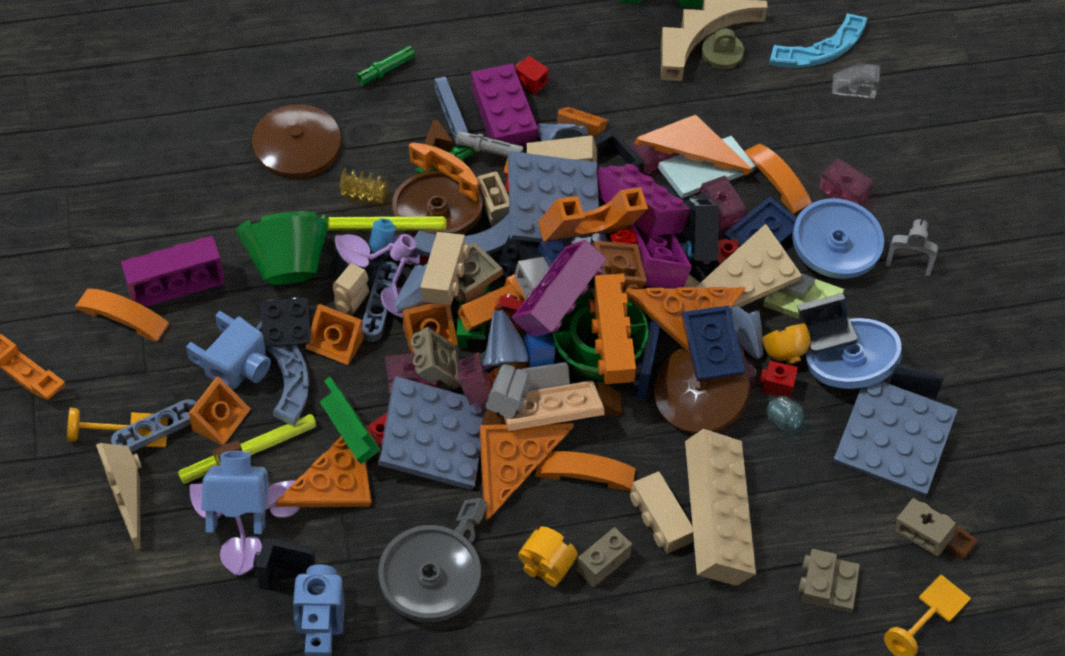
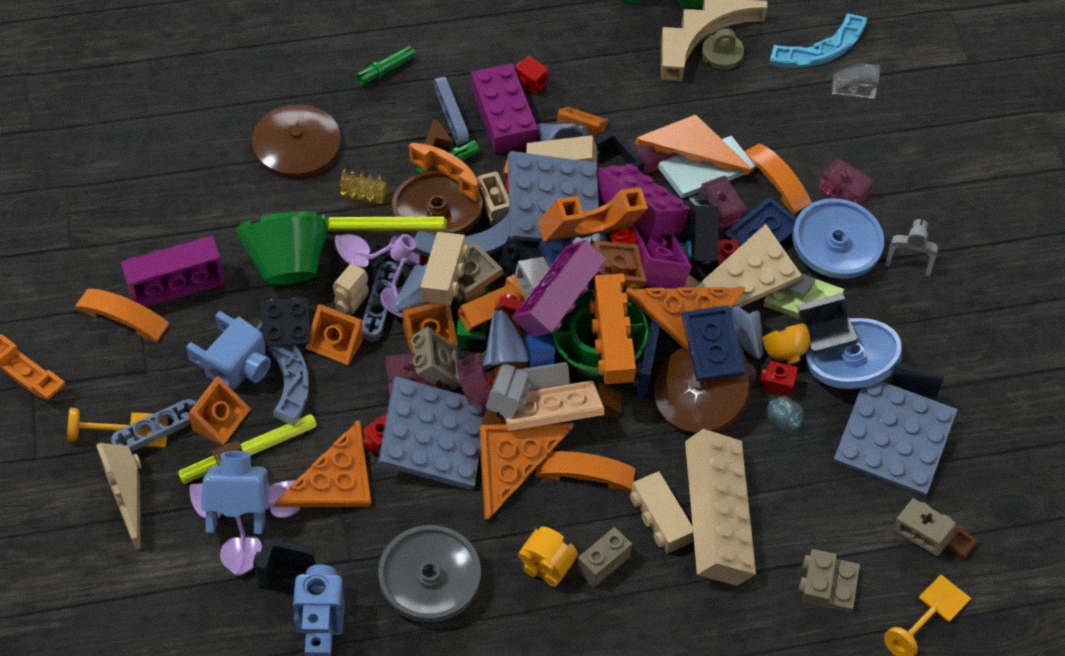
green fence [320,377,381,464] -> none
dark azure brick [369,218,396,254] -> none
dark grey plate [455,498,488,543] -> none
light grey pin [456,130,524,157] -> none

